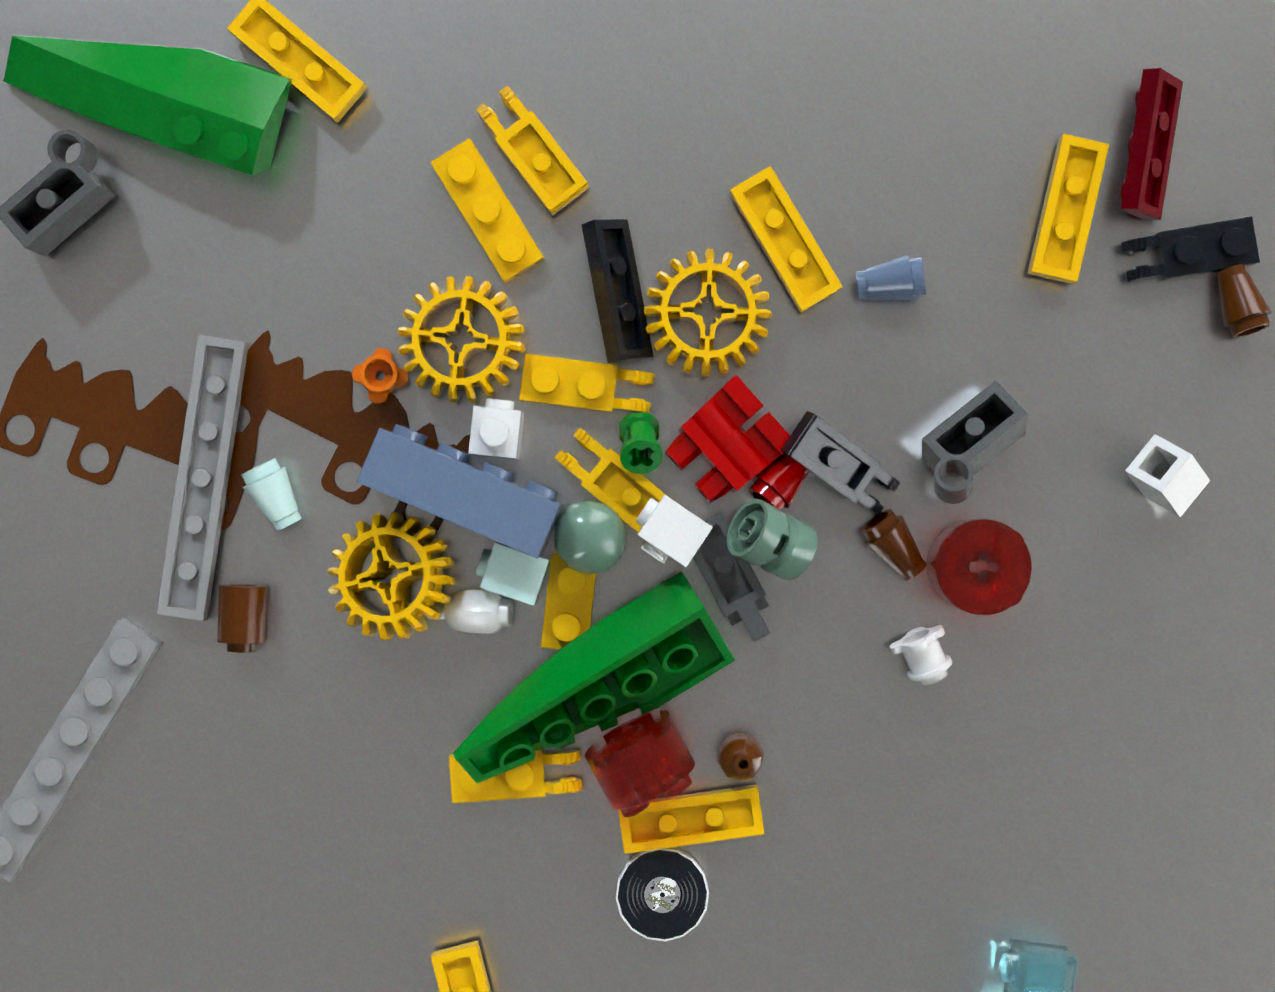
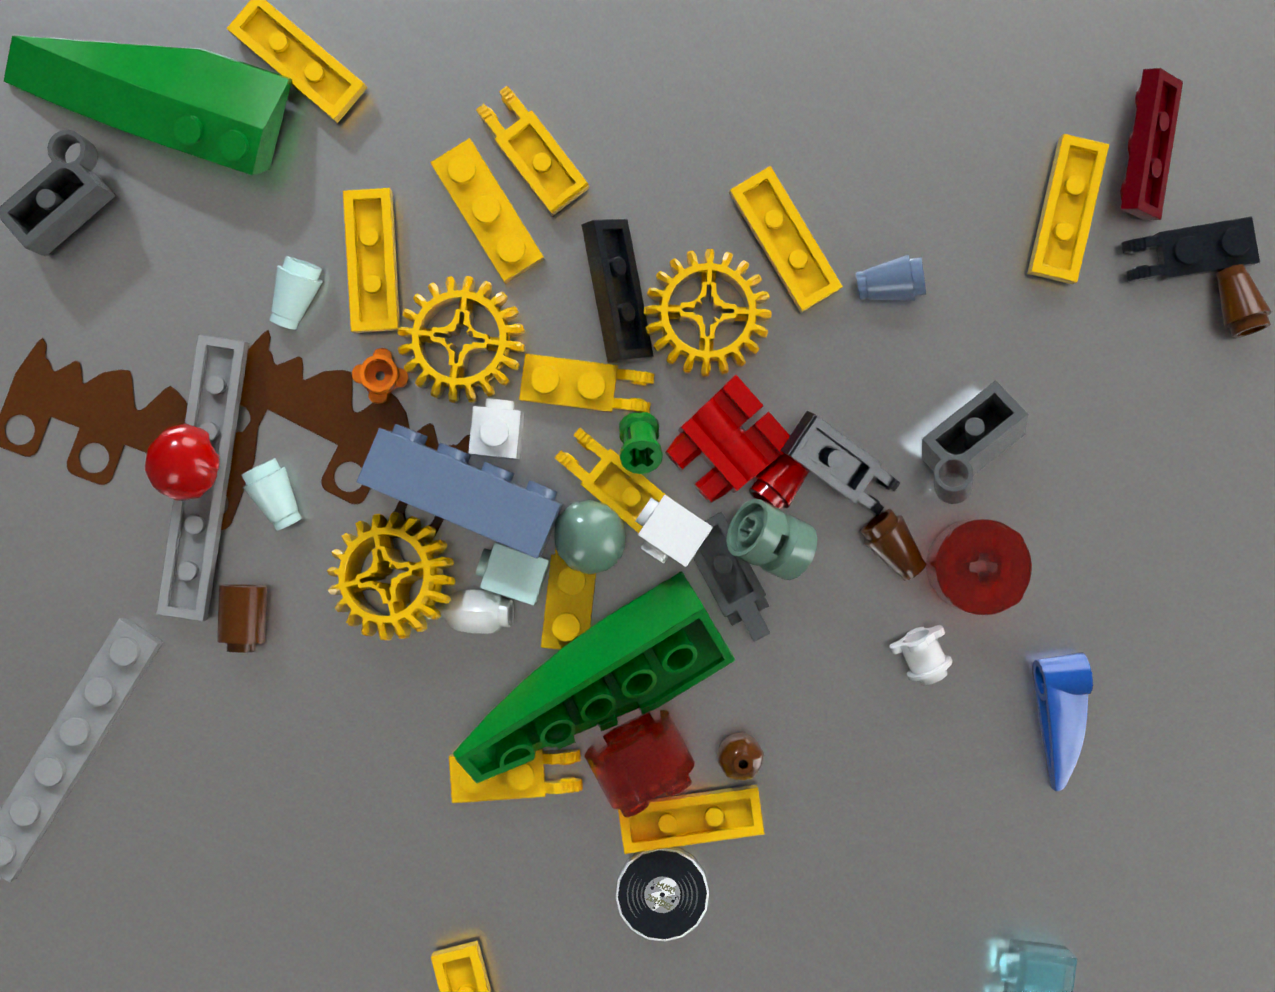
white brick [1125,434,1210,517] -> none
none -> red hair [145,423,220,501]
none -> light aqua cone [269,256,323,330]
none -> yellow plate [343,188,400,333]
none -> blue piece [1033,652,1093,792]

